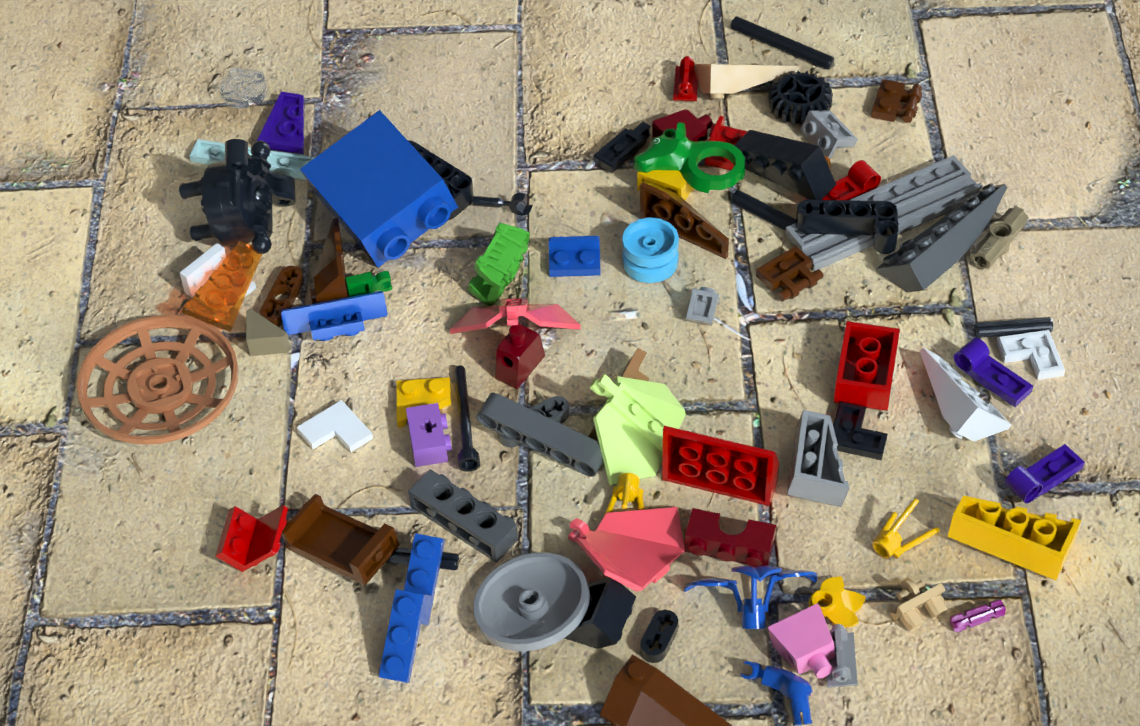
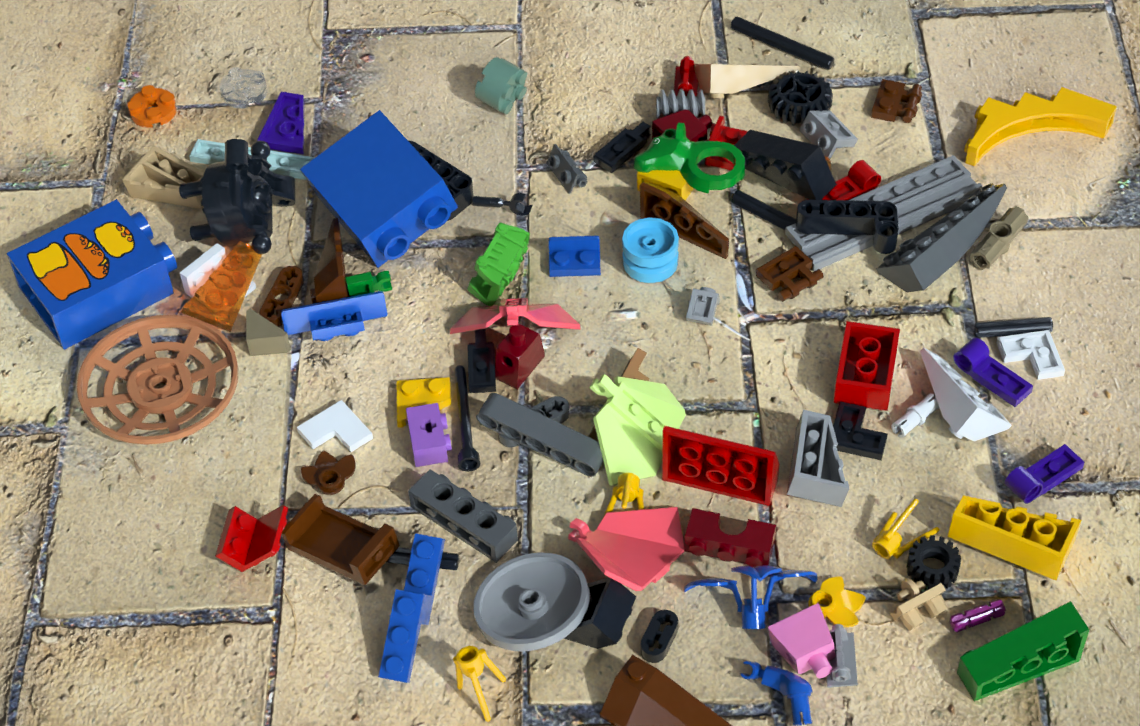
none -> blue brick [6,199,177,350]
none -> tan wedge [122,145,204,209]
none -> orange plate [127,85,177,128]
none -> reddish brown plate [301,451,356,495]
none -> yellow plant [453,646,506,722]
none -> black hinge [467,328,496,393]
none -> sand green brick [475,57,528,114]
none -> dark grey hinge [546,144,587,194]
none -> light grey piece [656,89,705,119]
none -> white pin [891,393,940,438]
none -> black tyre [906,535,961,590]
none -> green wedge [957,601,1090,701]
none -> yellow arch [964,87,1117,166]

